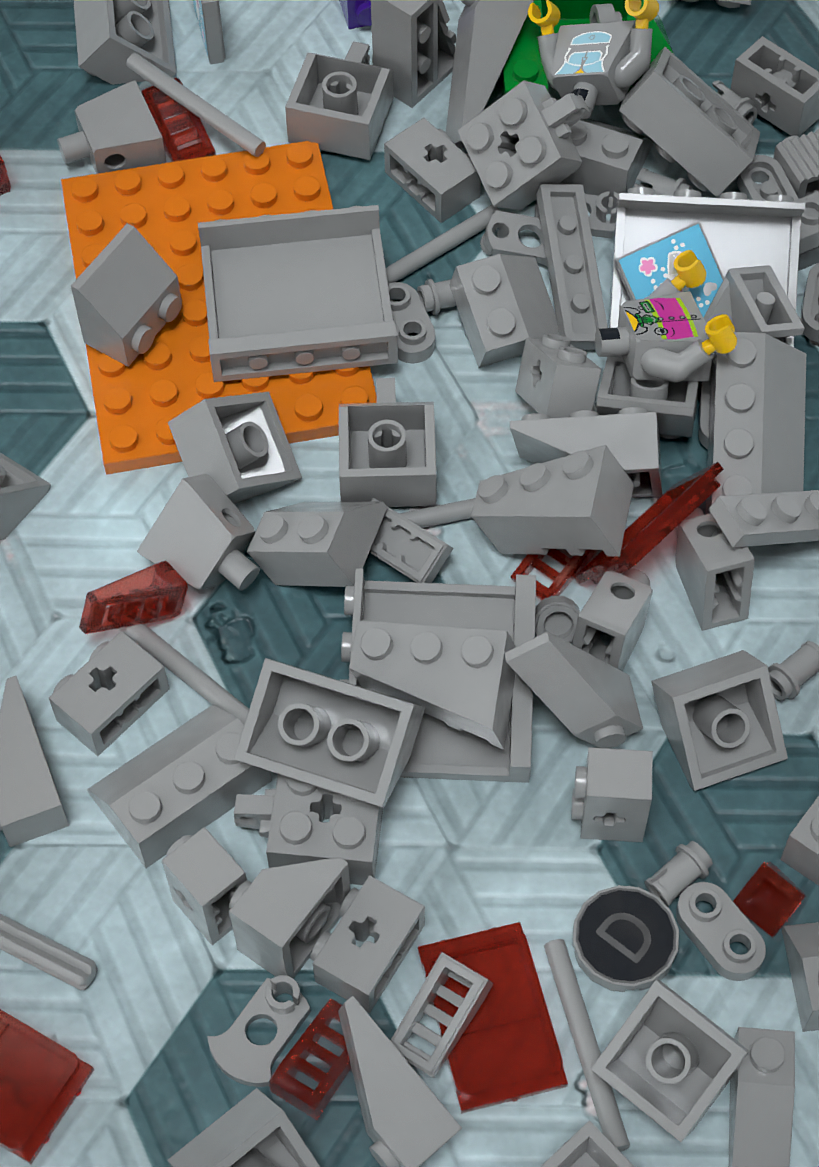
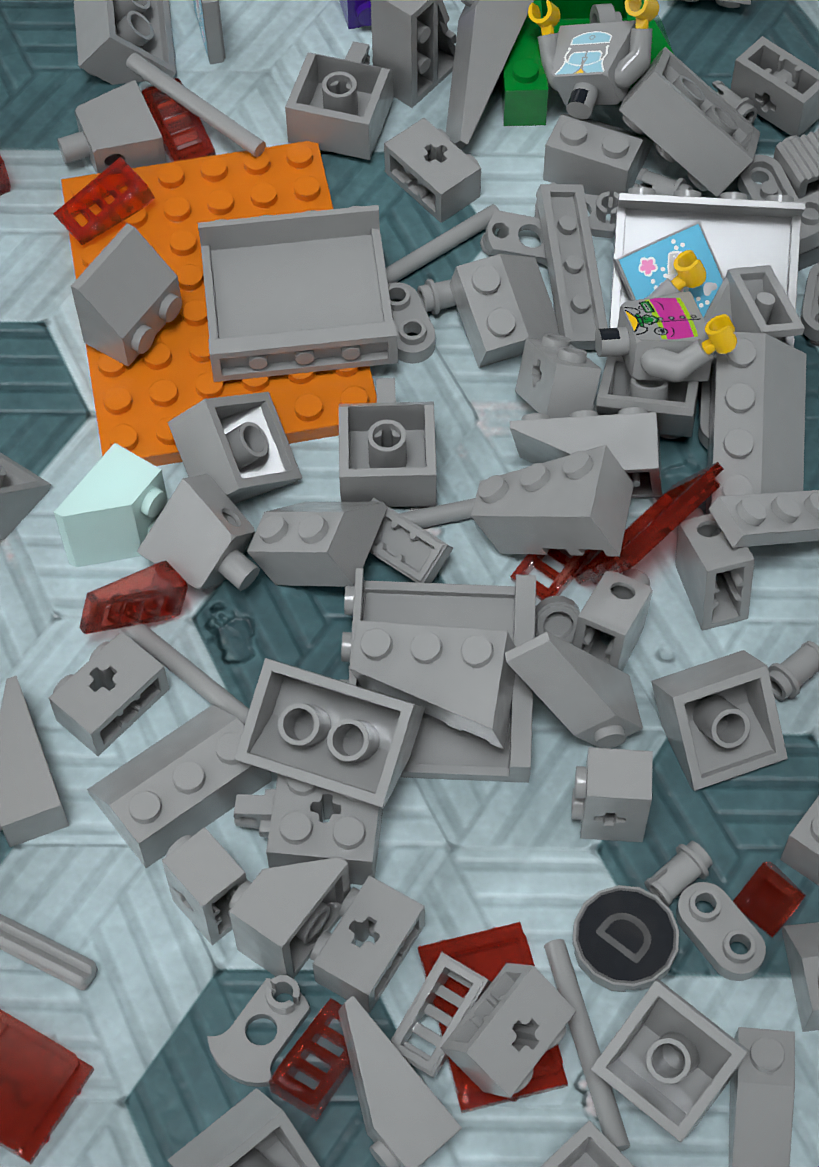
light grey hinge [457,80,590,210] -> none
none -> clear red slope [53,157,155,245]
none -> light aqua slope [54,443,168,567]
none -> light grey brick [440,963,577,1098]

